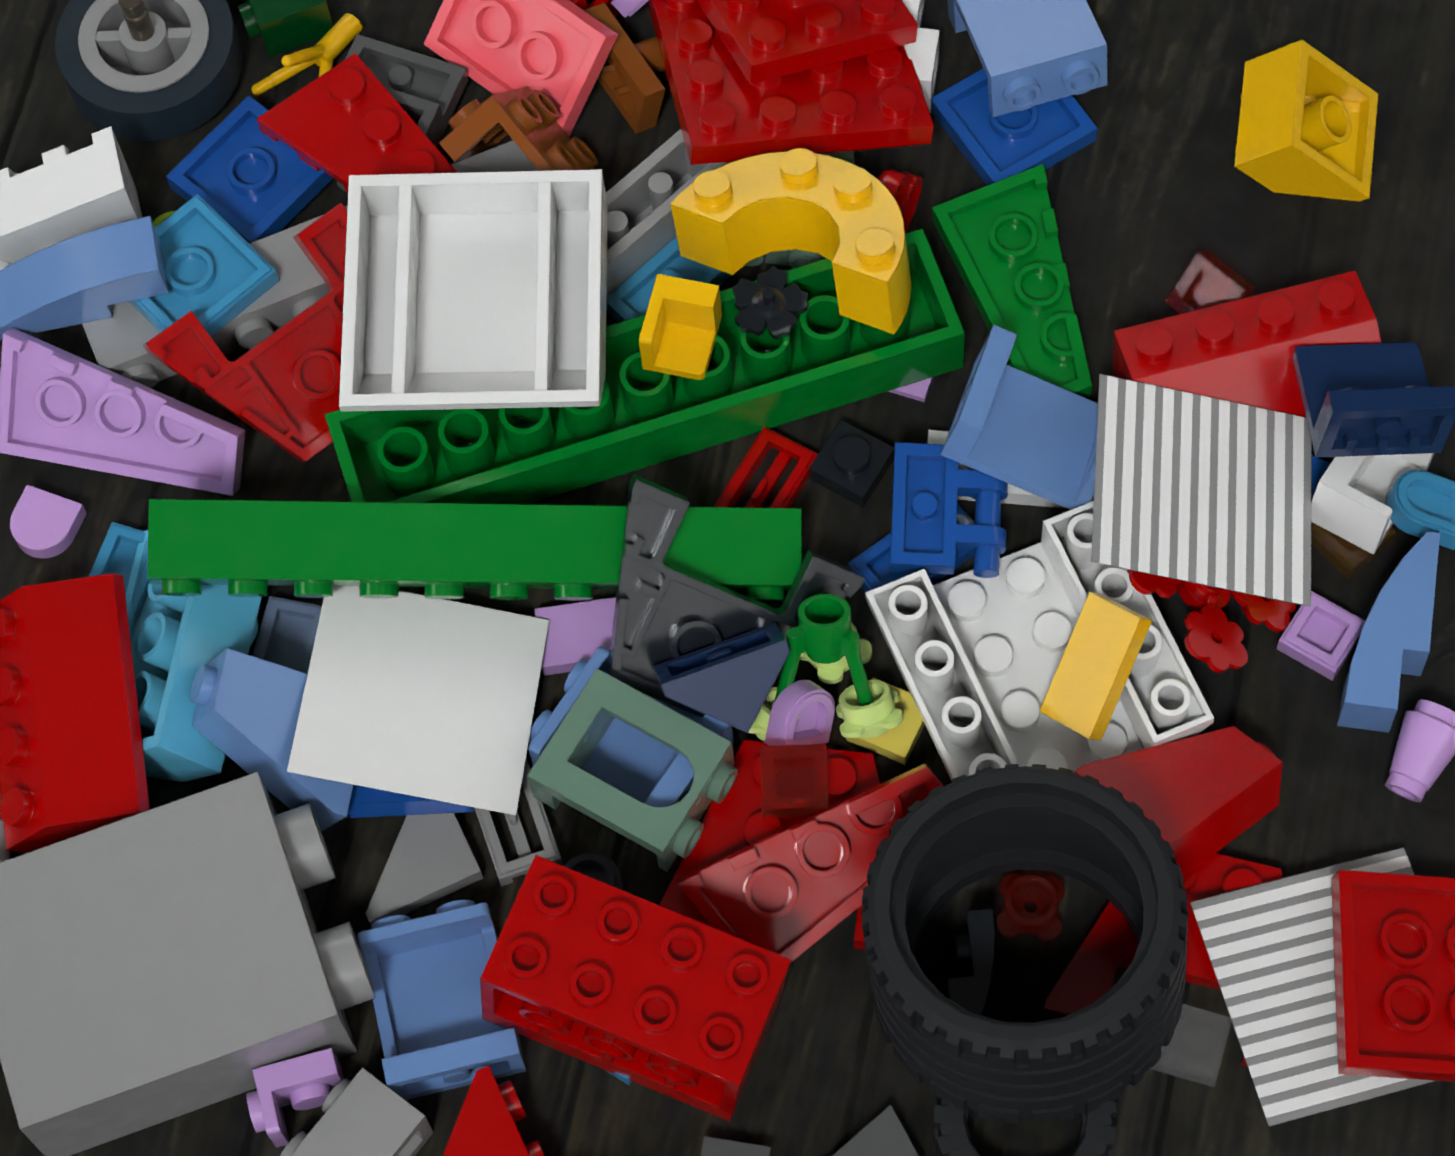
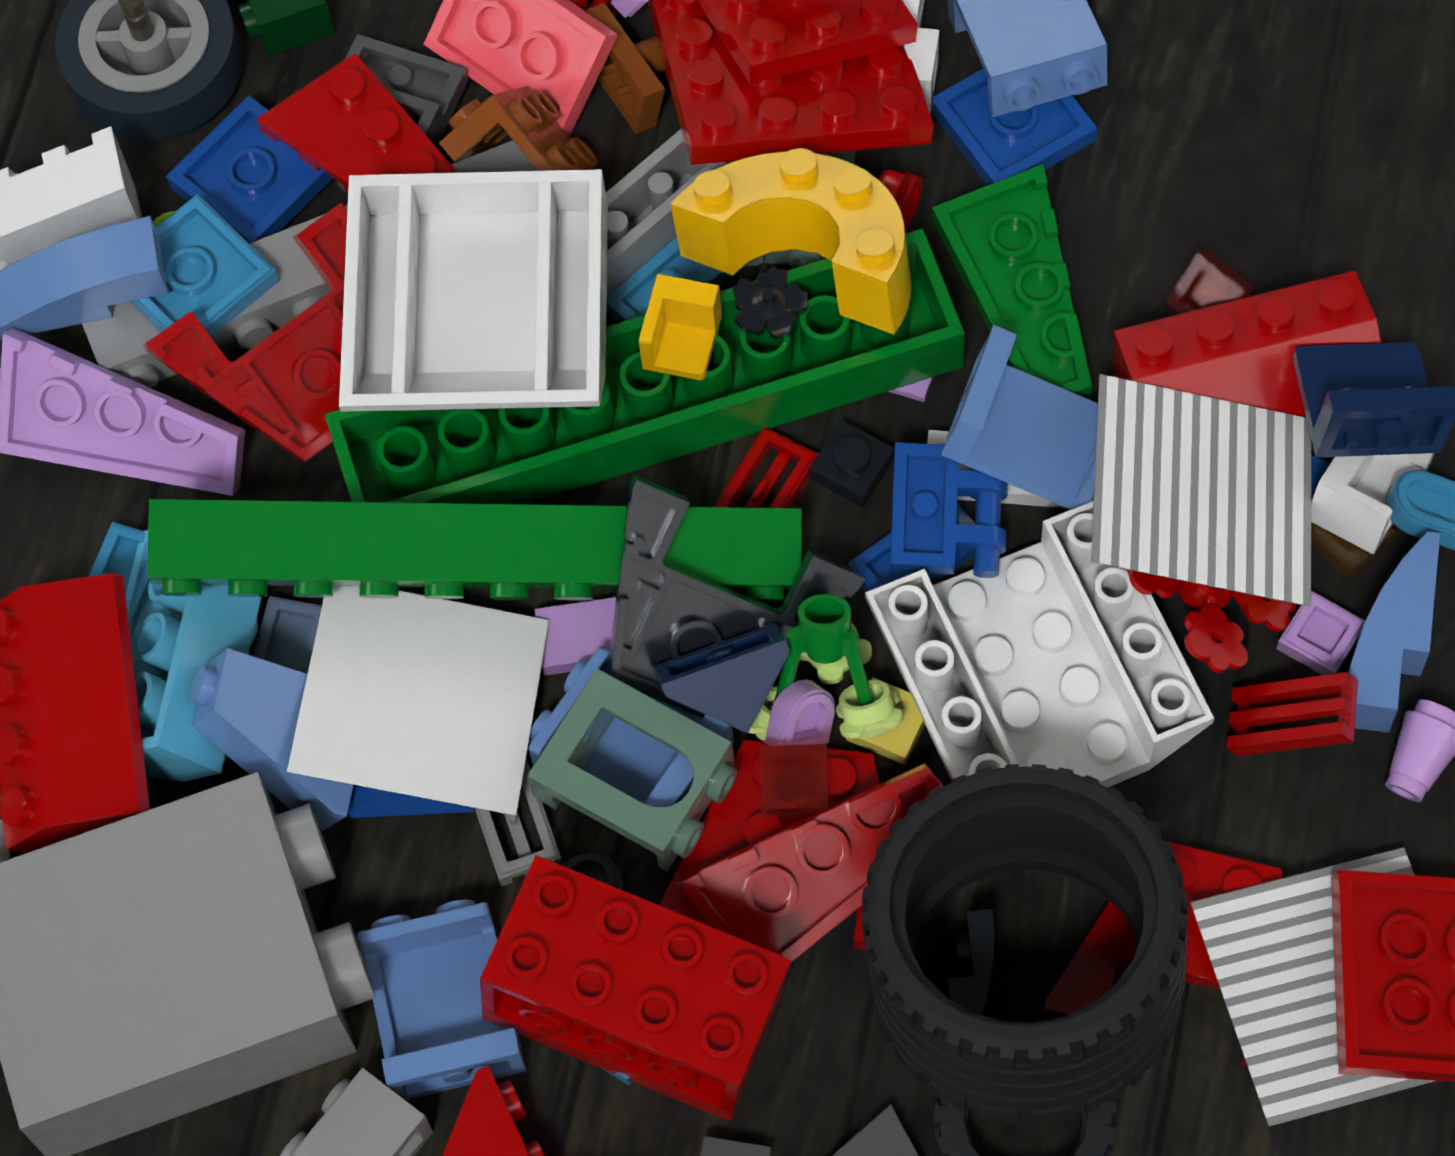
lavender tile [10,485,87,558] -> none
lavender bracket [246,1048,344,1148] -> none
yellow plant [251,13,362,95] -> none
light grey tile [365,813,483,925] -> none
clear red plate [996,873,1065,942] -> none
yellow tile [1039,592,1152,740] -> none
red slope [1074,726,1283,877] -> none
clear tile [1150,1004,1232,1087] -> none
yellow slope [1234,40,1378,202] -> none
none -> red tile [1227,672,1358,756]

